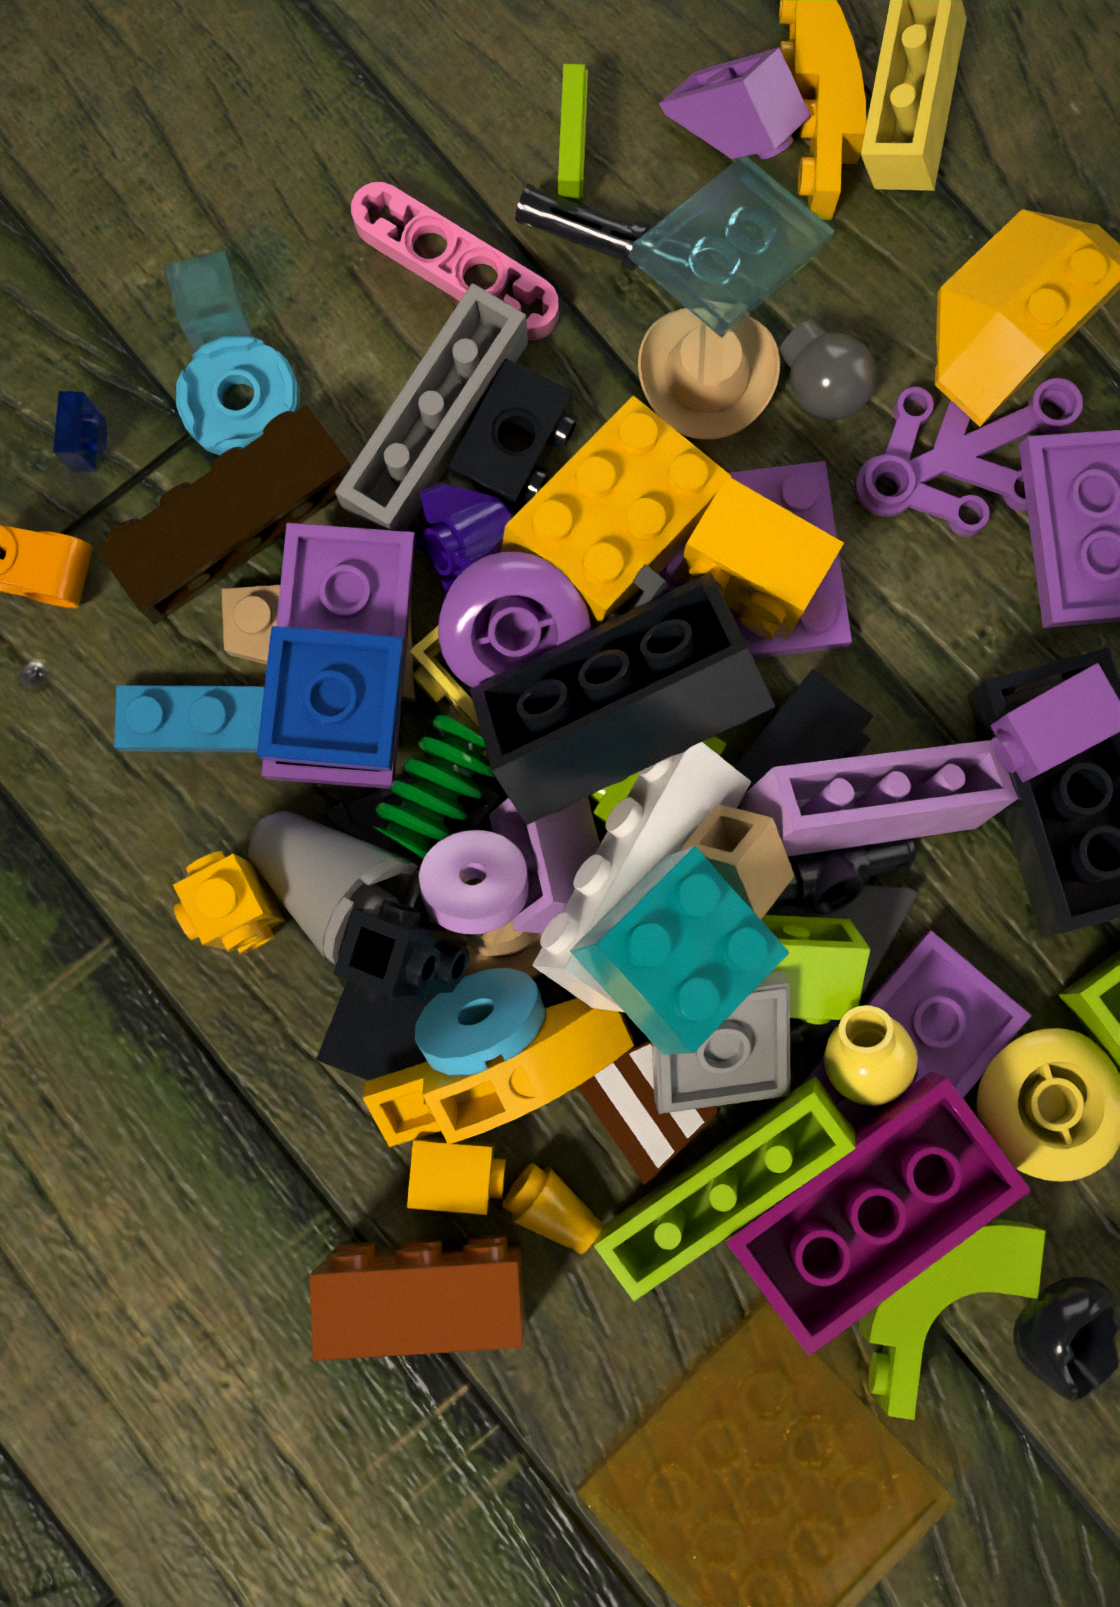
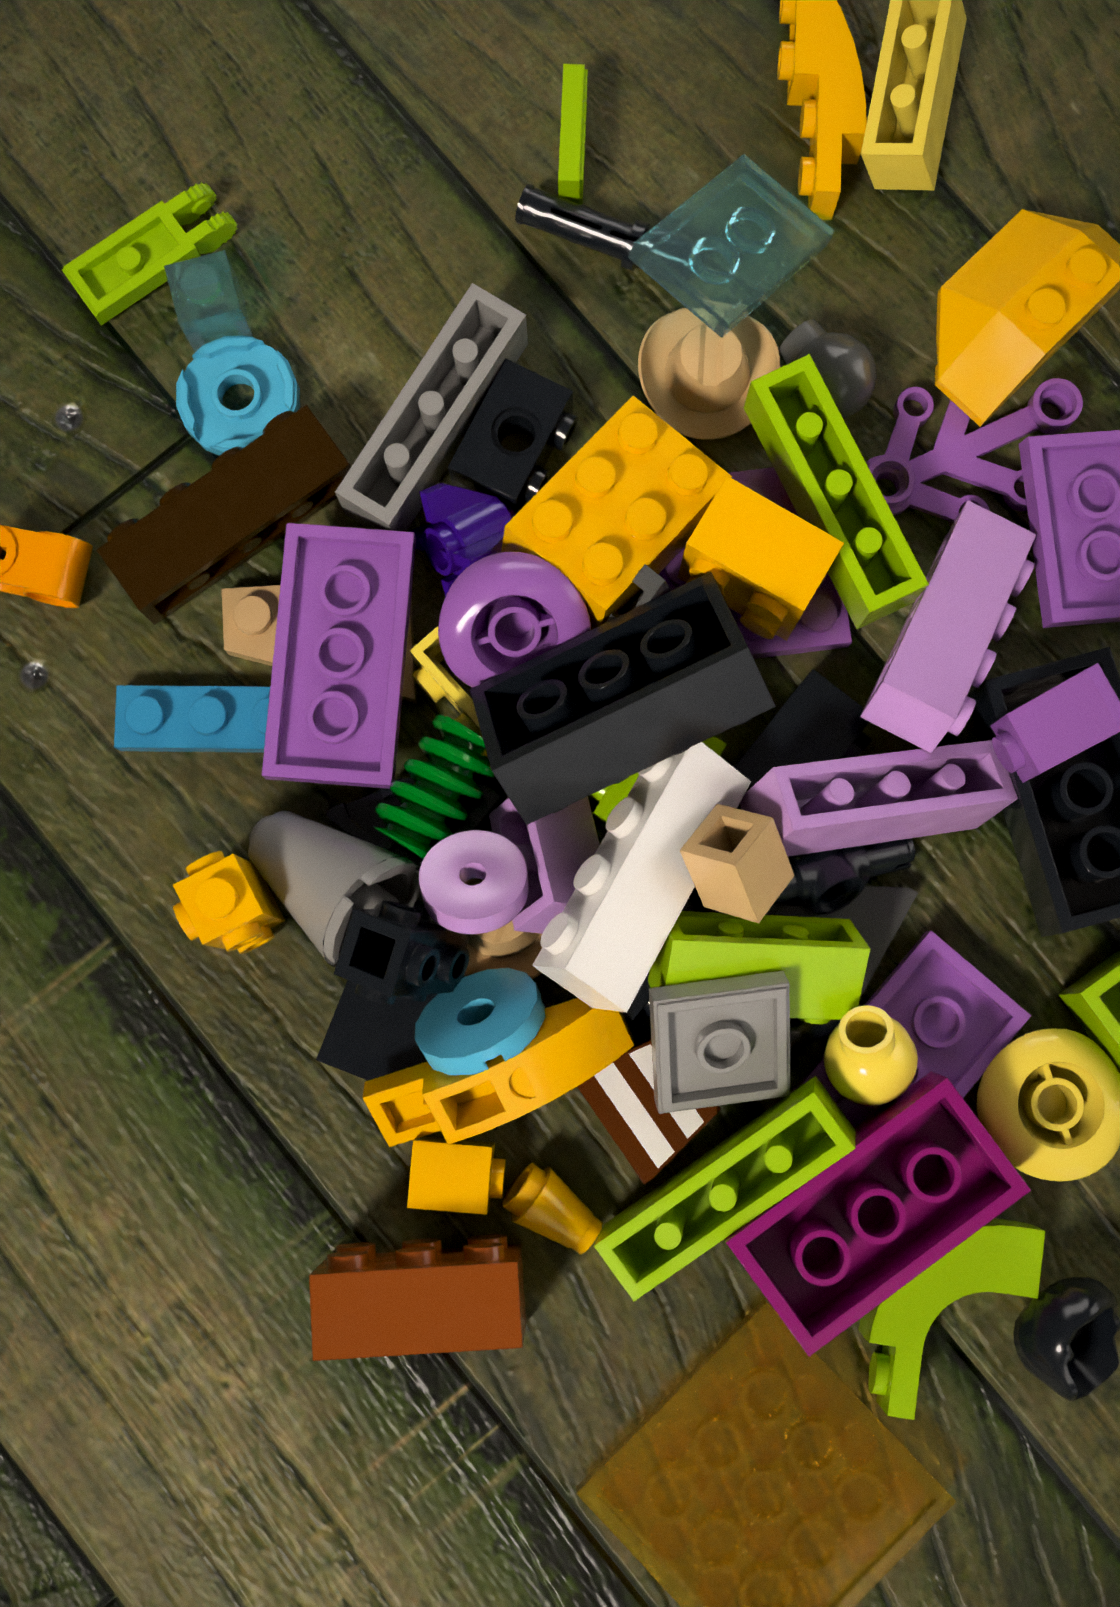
clear blue plate [53,391,107,472] -> none
blue plate [257,626,405,772] -> none
bright pink beam [351,182,559,340] -> none
teal brick [570,846,790,1055] -> none
medium lavender slope [659,47,810,159] -> none
none -> lime hinge [62,182,238,326]
none -> lime brick [743,354,929,629]
none -> lavender brick [860,500,1036,753]

